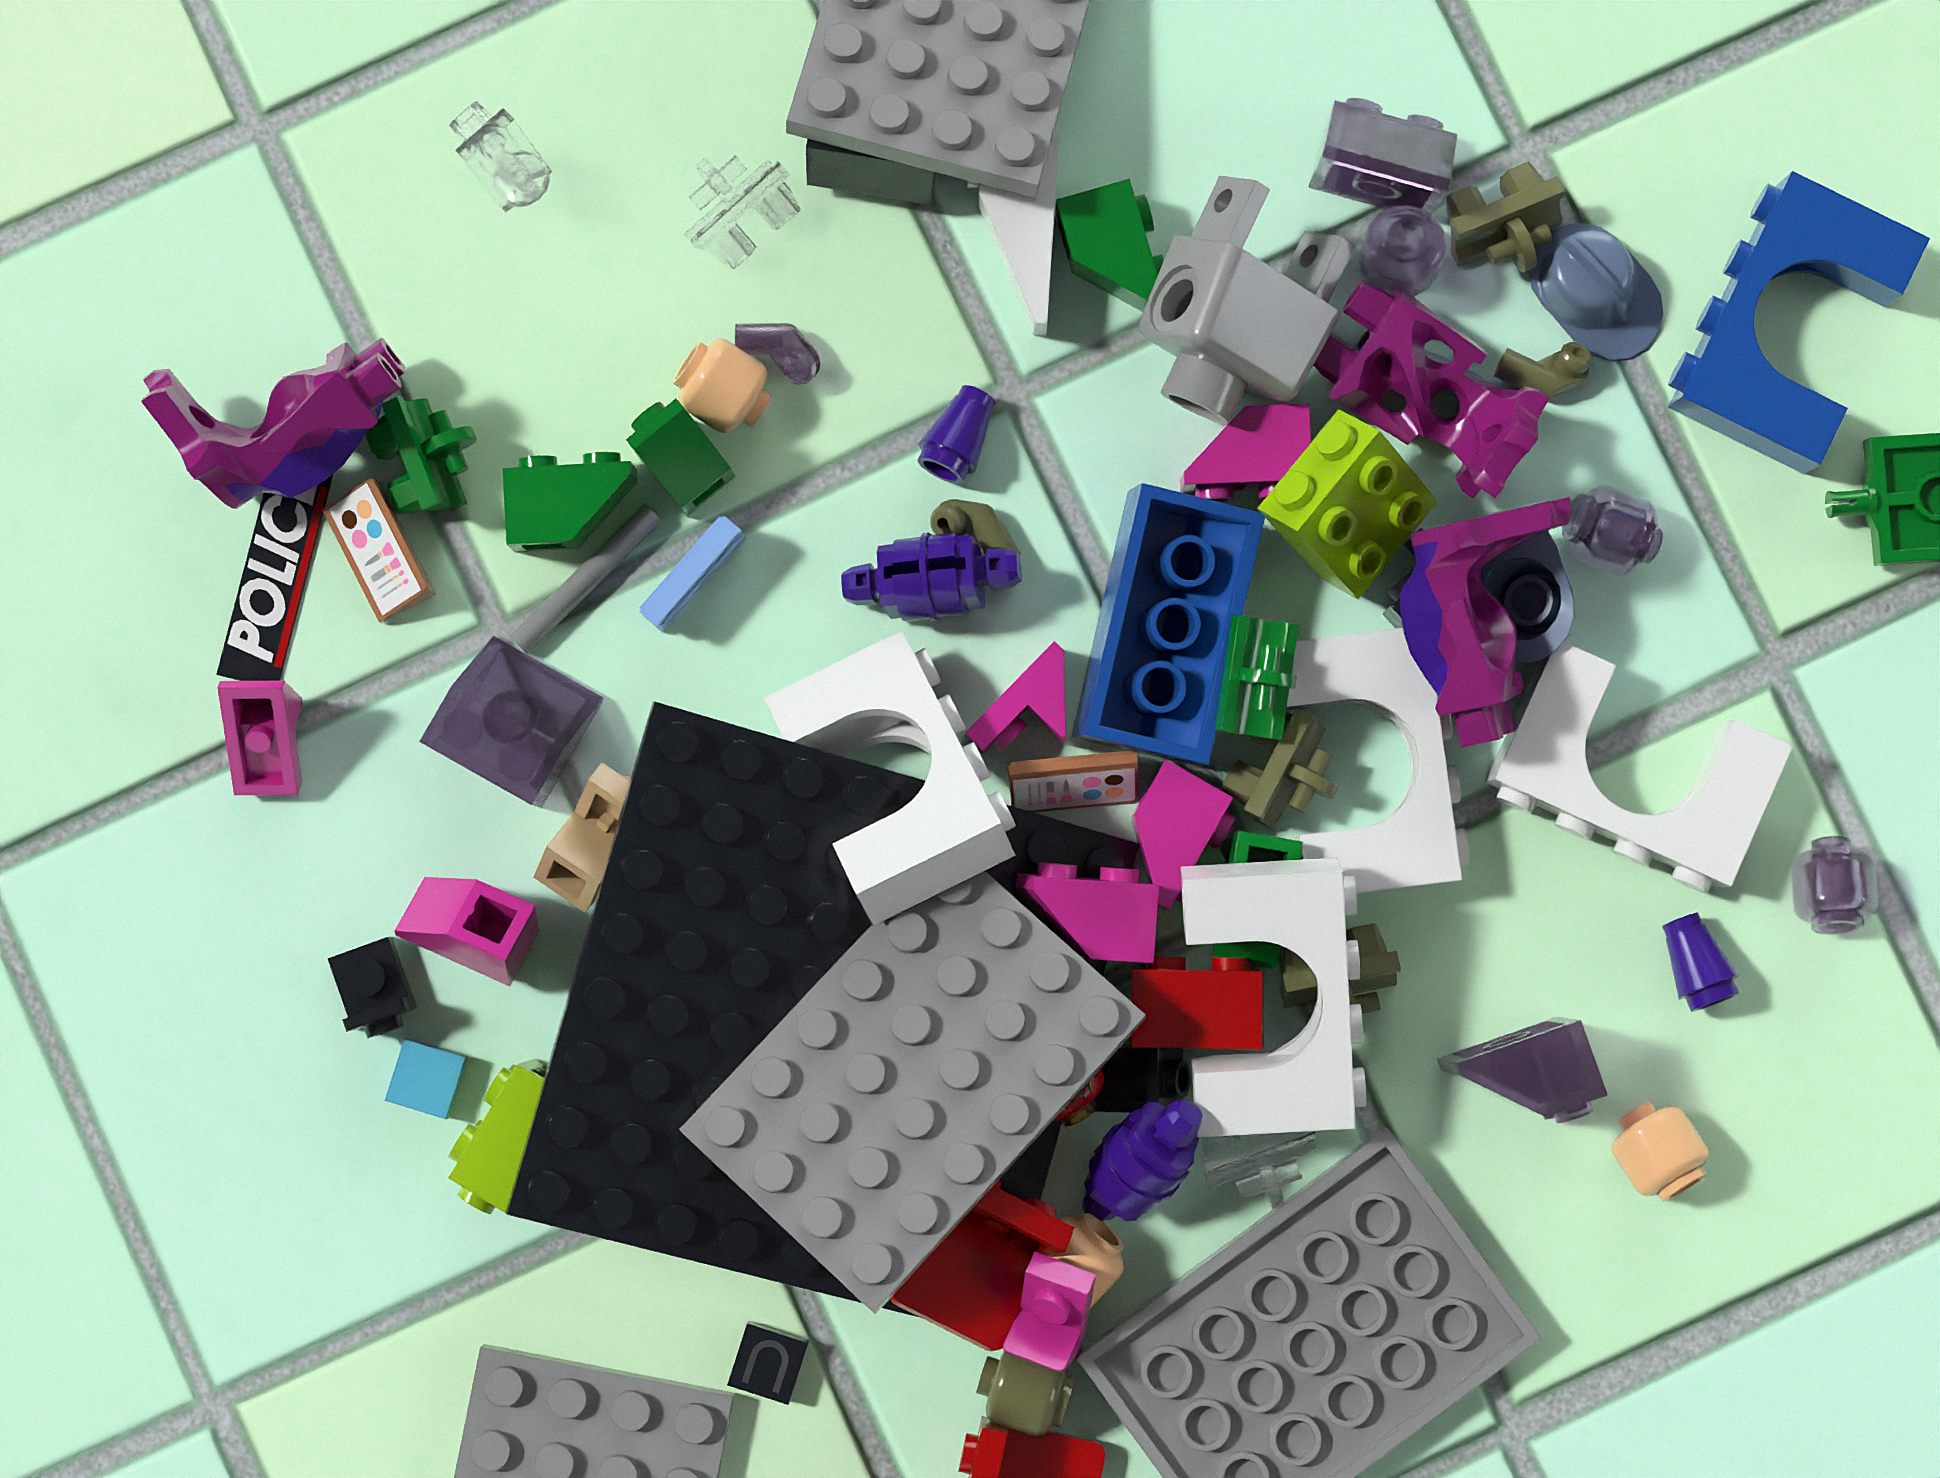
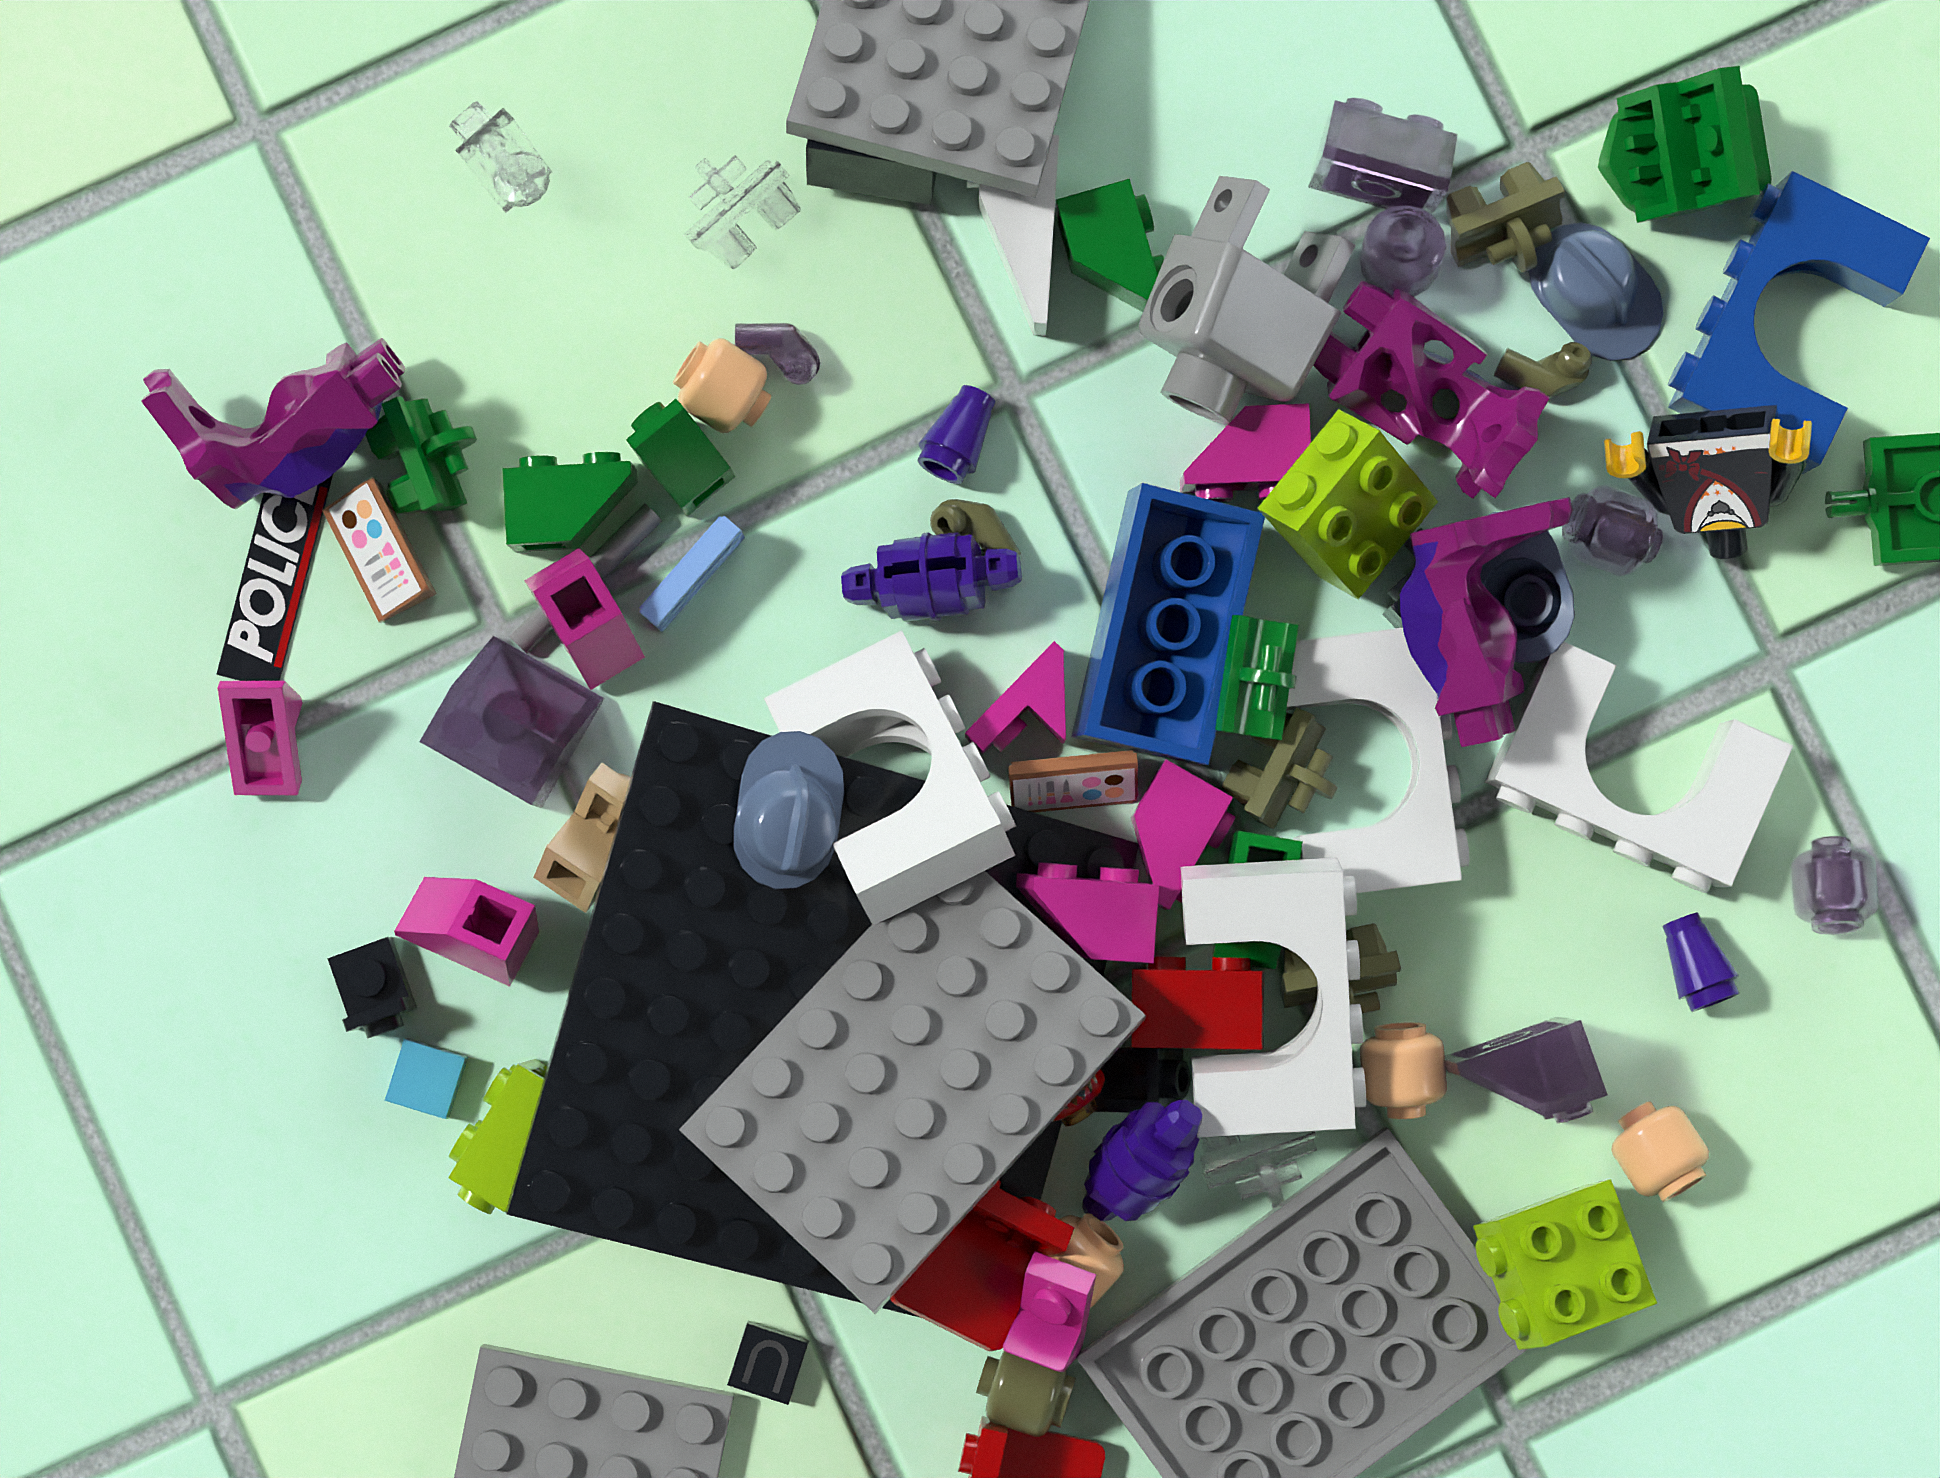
none -> dark pink slope [524,548,645,690]
none -> sand blue piece [734,731,844,889]
none -> light nougat head [1360,1022,1447,1119]
none -> lime brick [1473,1179,1657,1350]
none -> green piece [1598,66,1772,223]
none -> torso [1604,405,1812,559]

